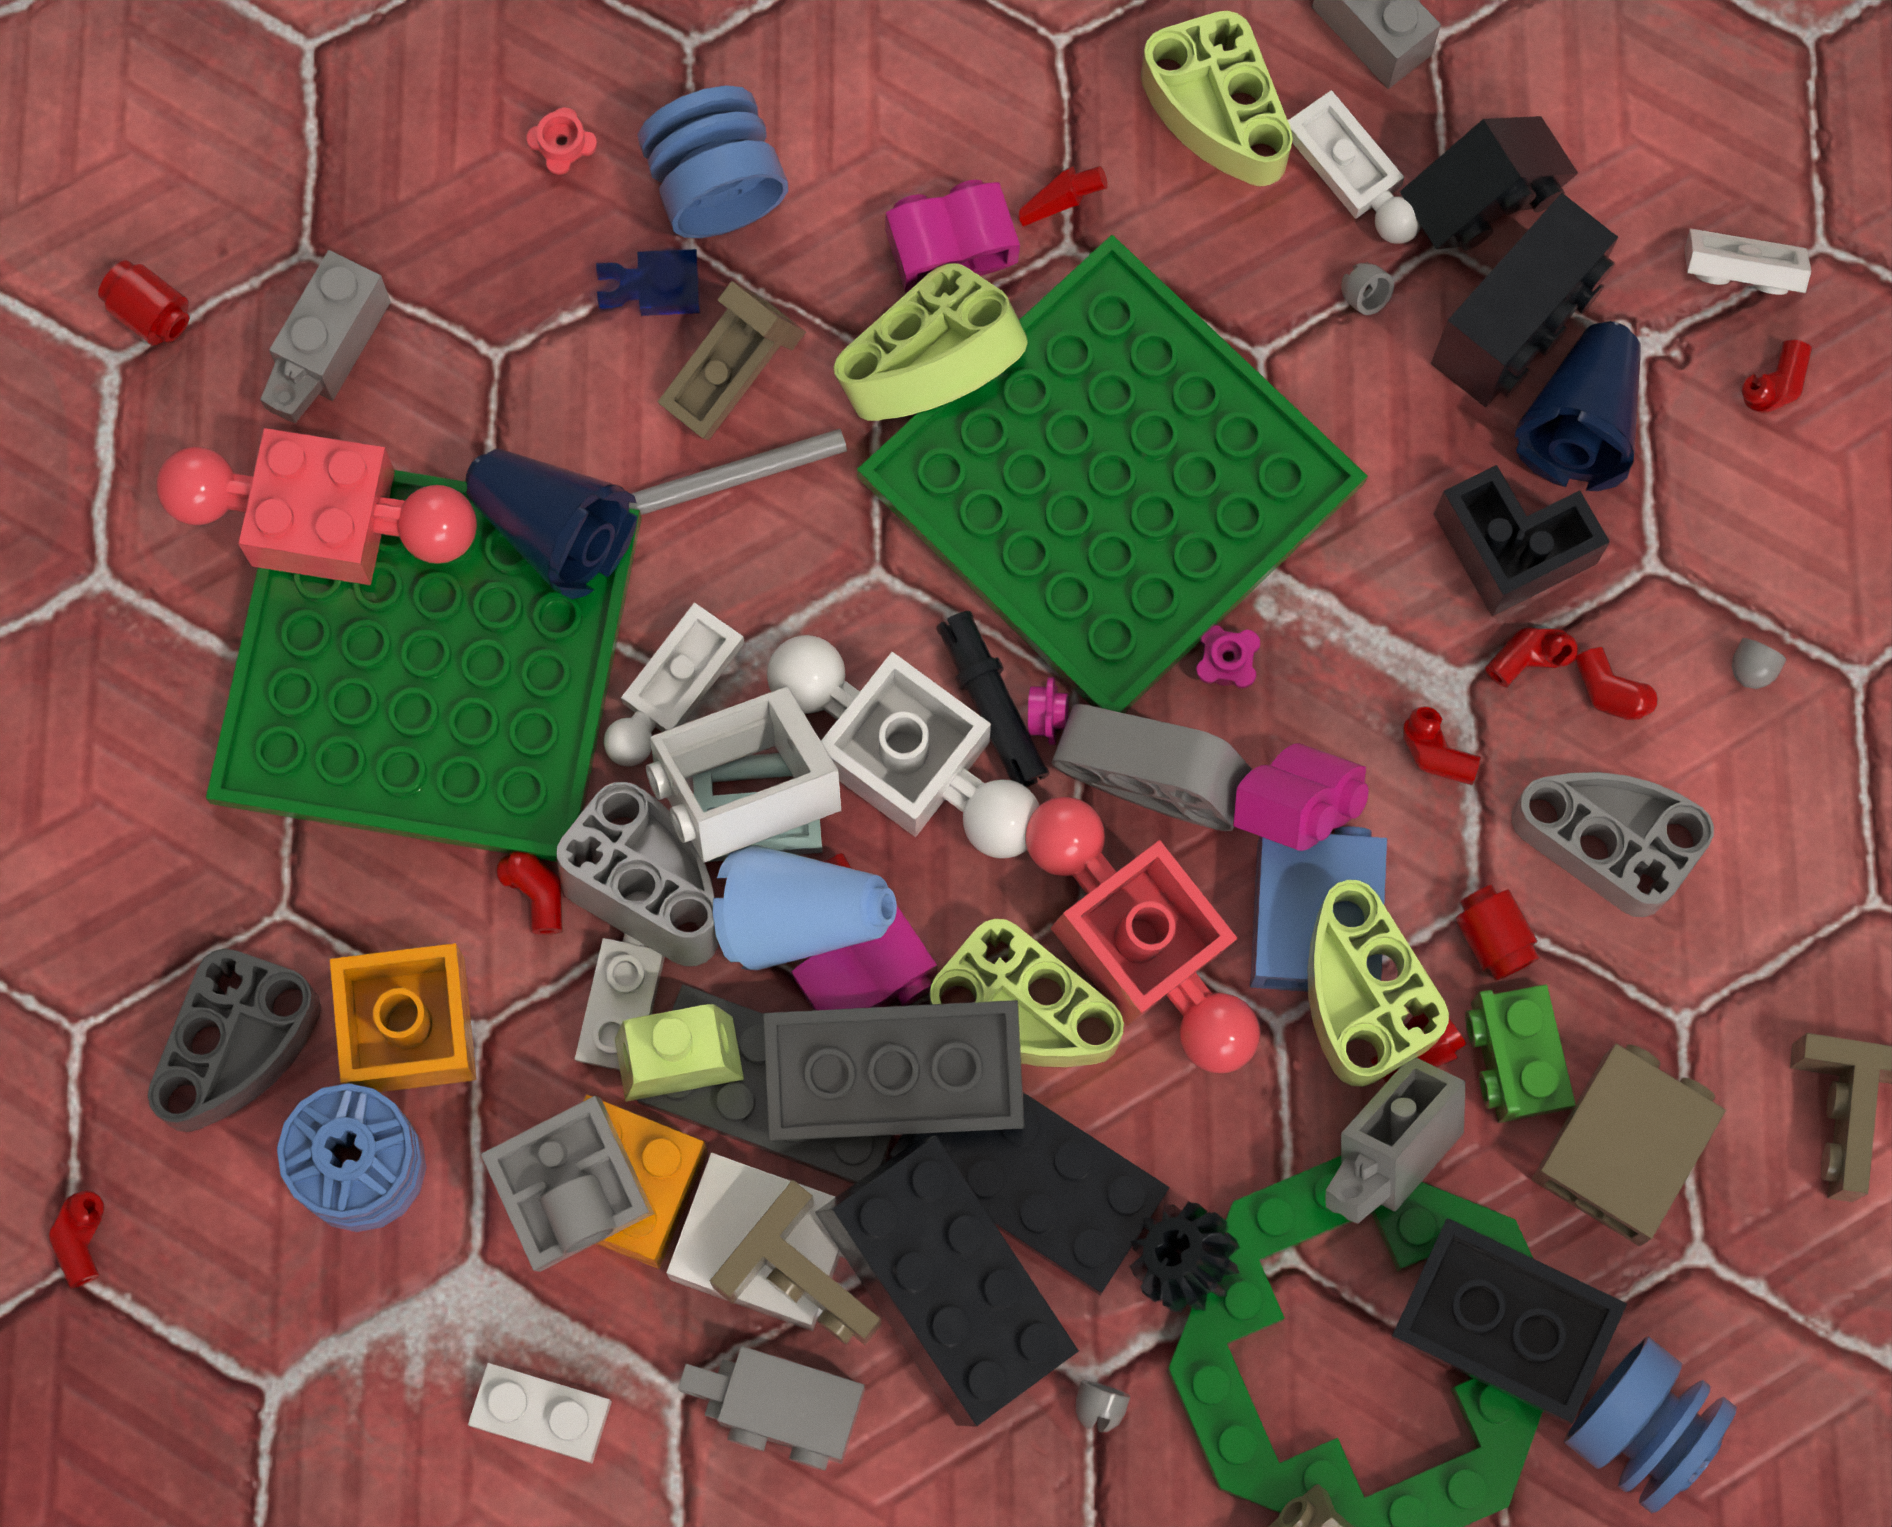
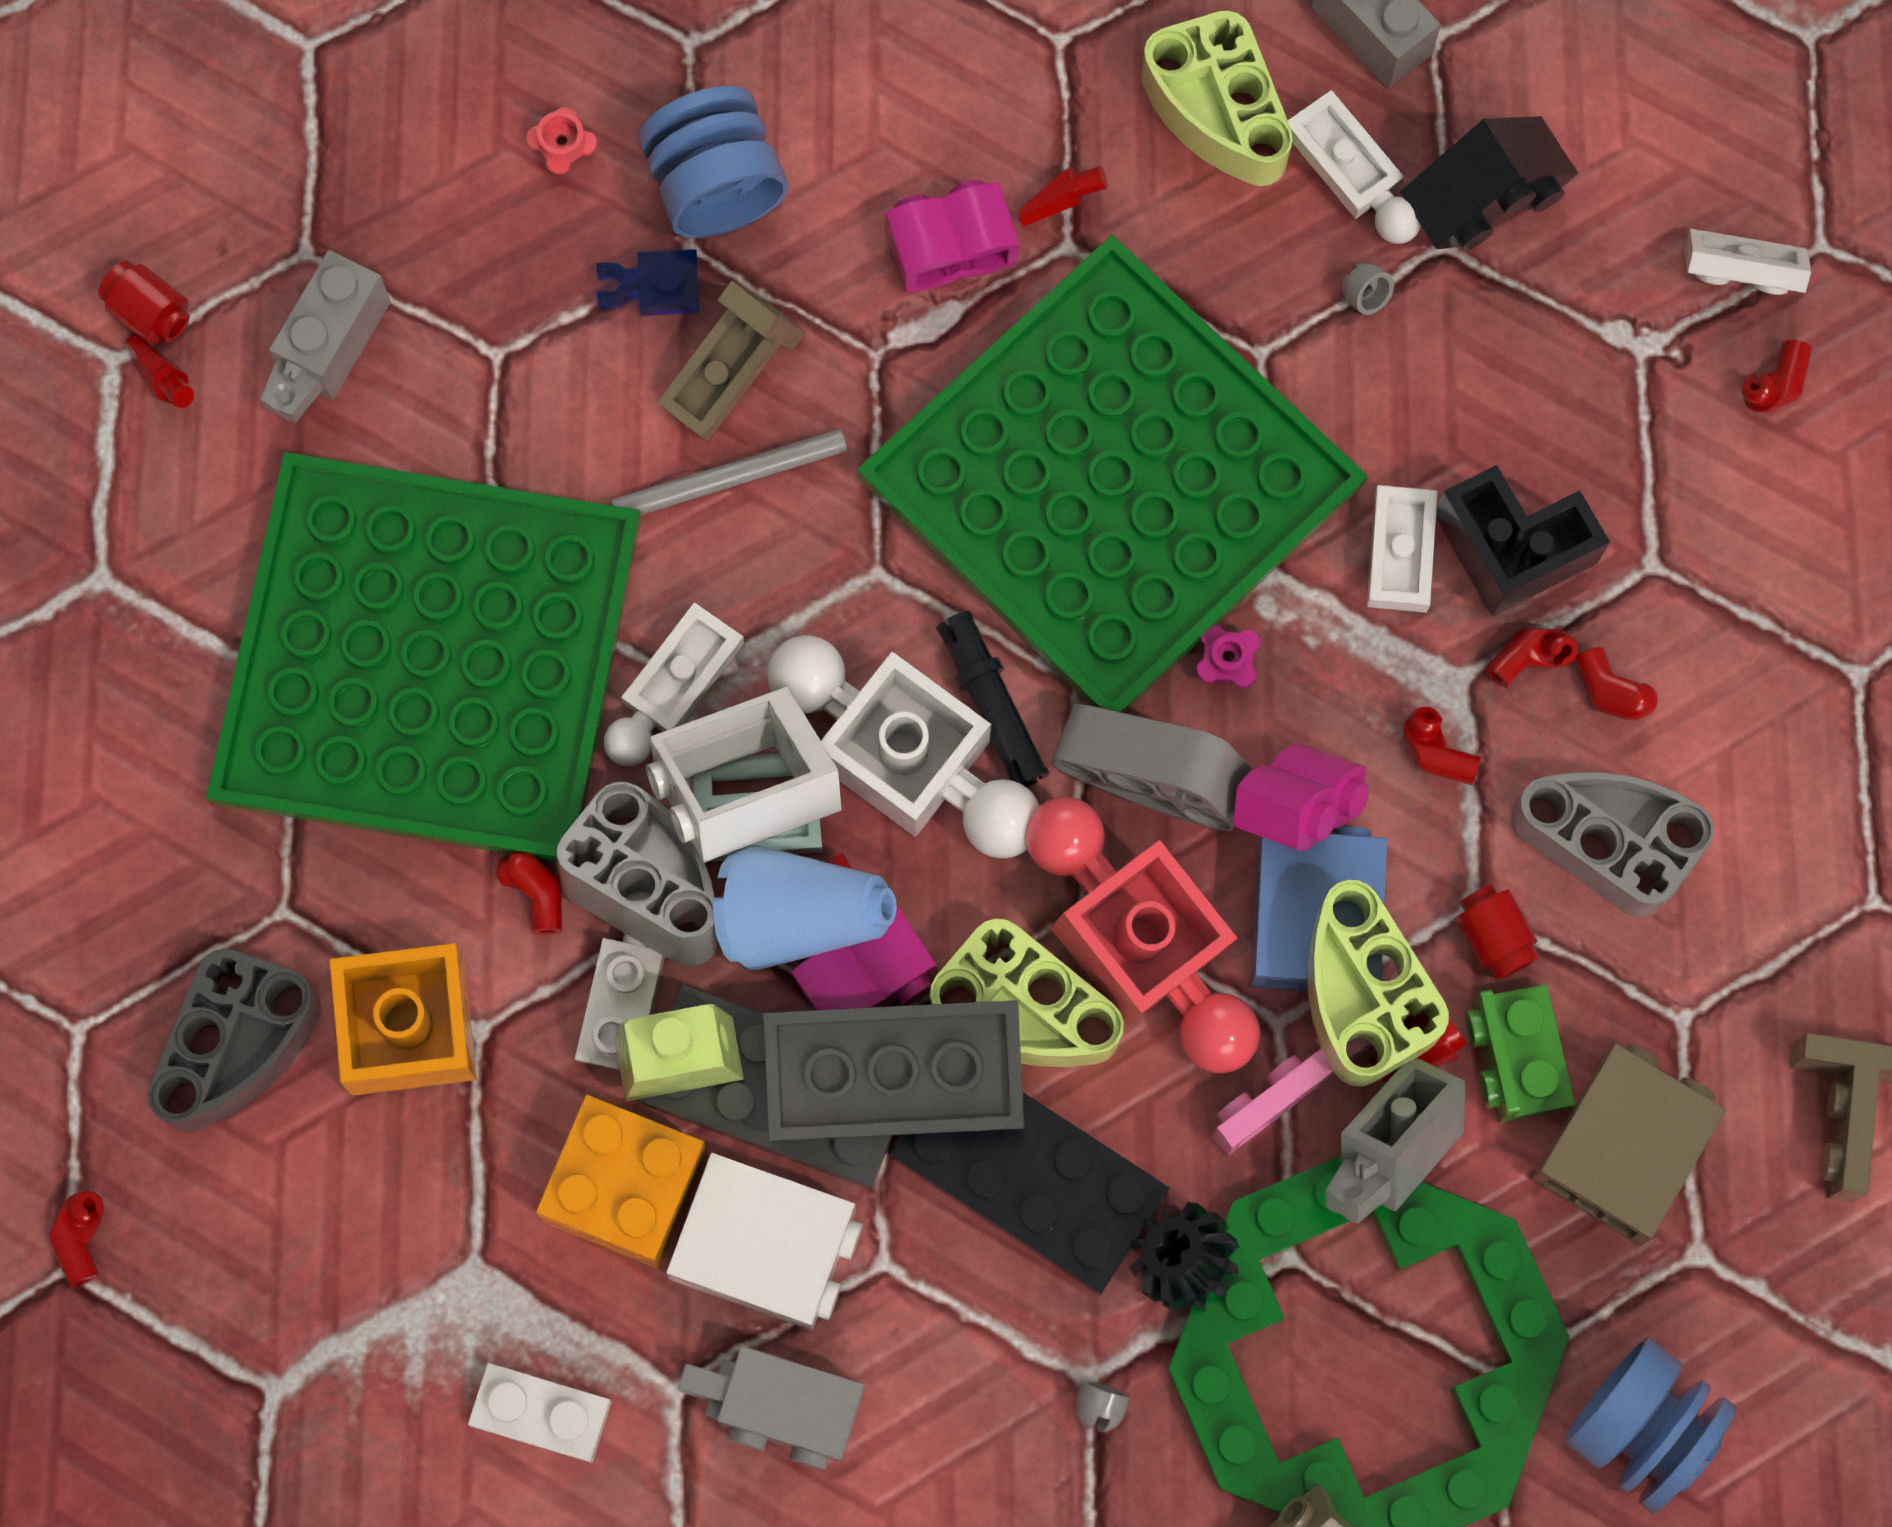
coral brick [156,428,477,585] -> none
medium blue wheel [277,1083,426,1232] -> none
dark blue cone [465,449,637,599] -> none
light grey plate [481,1096,655,1272] -> none
dark tan bracket [710,1180,881,1345] -> none
black brick [815,1136,1079,1427] -> none
yellowish green beam [834,263,1028,421] -> none
dark pink plate [1028,677,1069,745] -> none
black brick [1392,1218,1627,1425] -> none
black brick [1431,193,1618,408] -> none
dark blue cone [1514,321,1641,491] -> none
light grey hinge [1732,638,1786,689] -> none
none -> red bar [126,334,194,408]
none -> bright pink plate [1212,1009,1413,1157]
none -> white plate [1367,485,1438,613]

